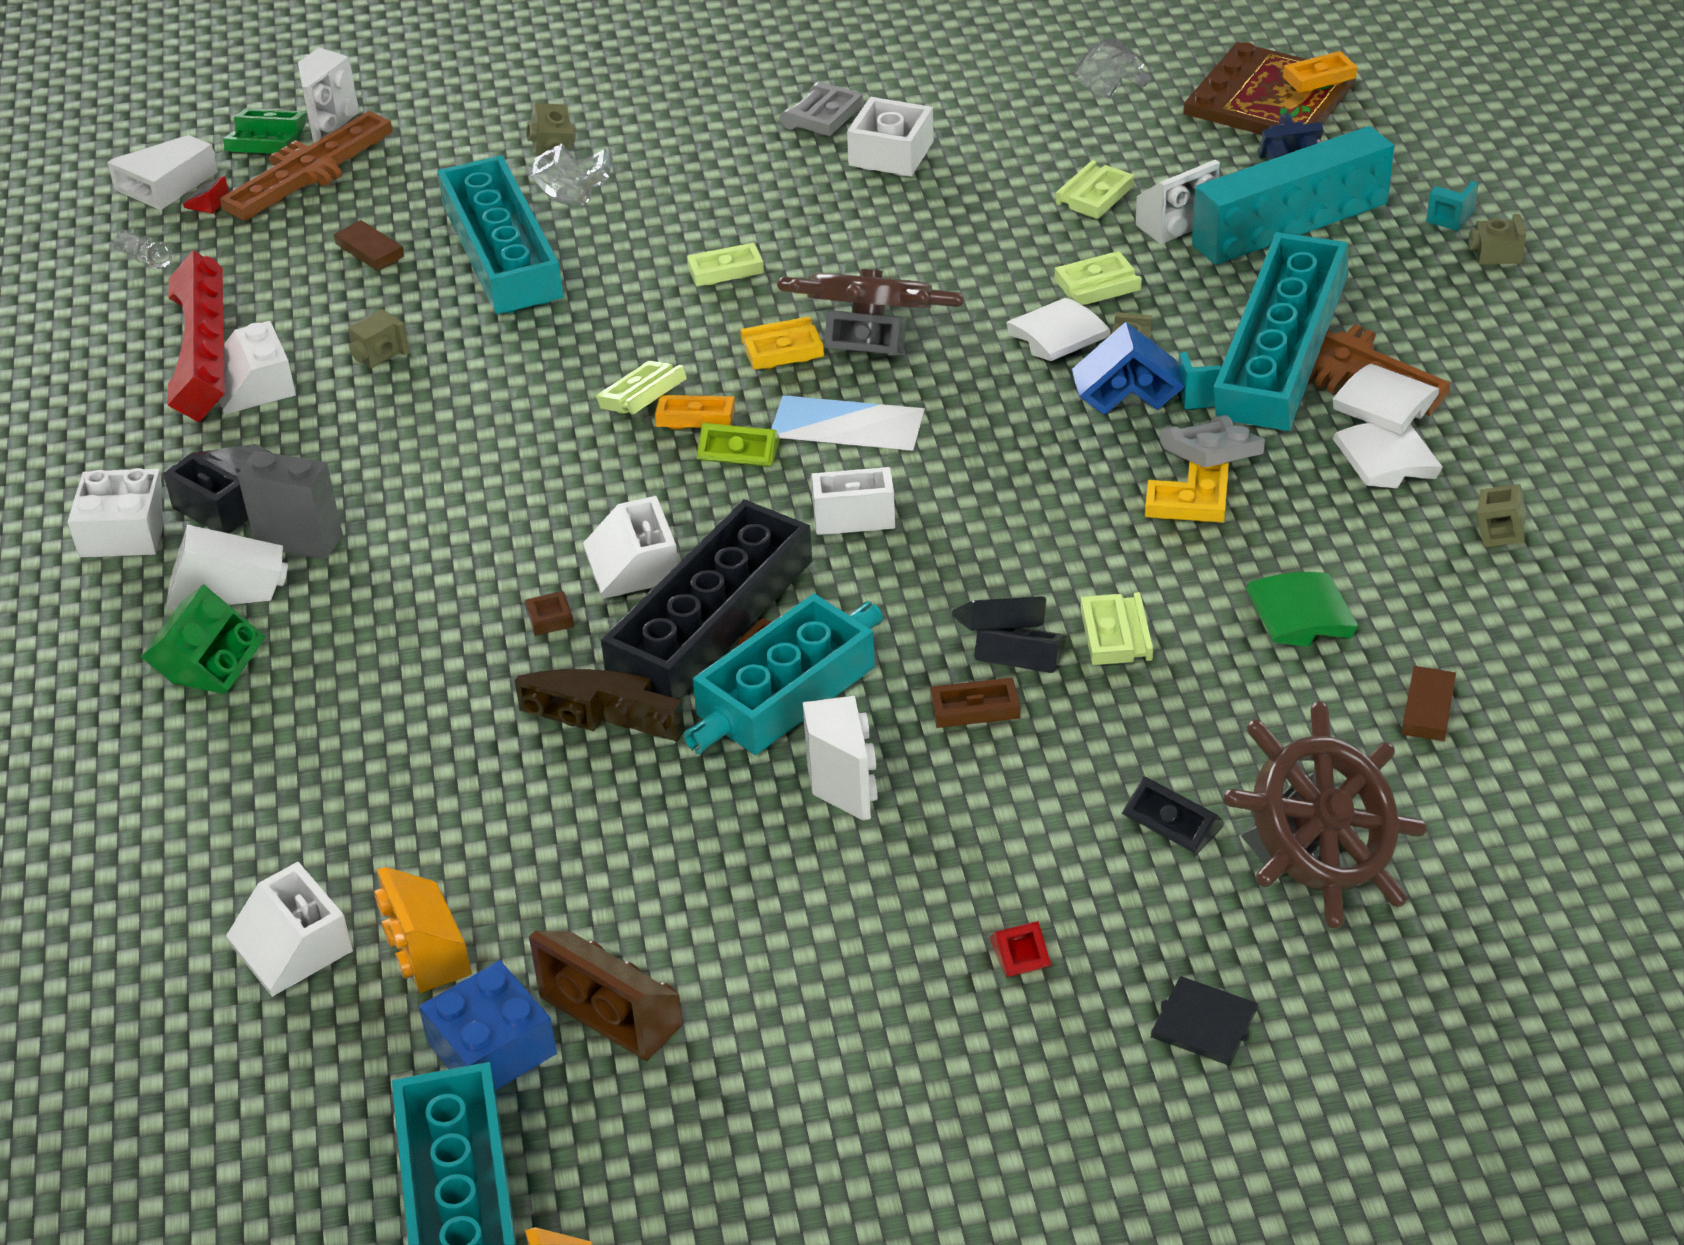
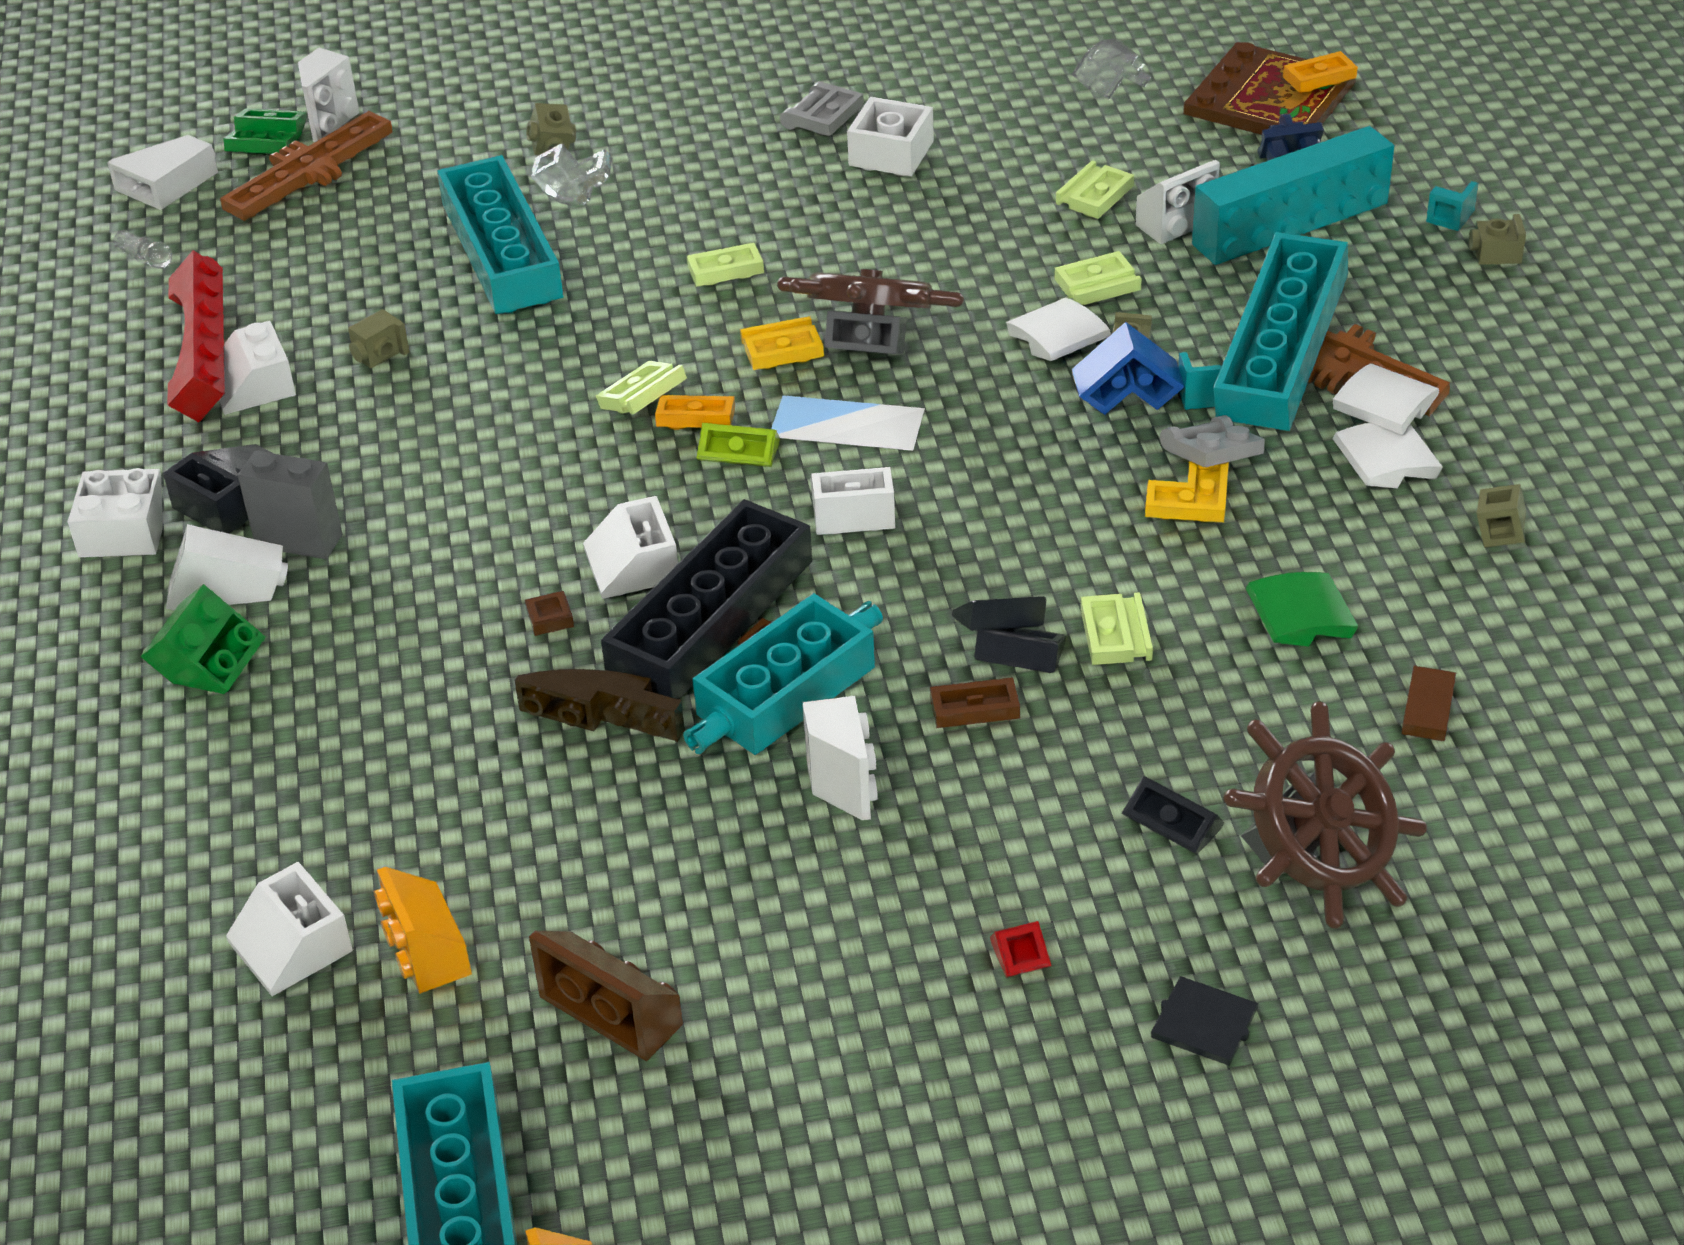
red slope [183,176,229,214] -> none
reddish brown tile [334,220,404,271] -> none
blue brick [419,960,557,1090] -> none

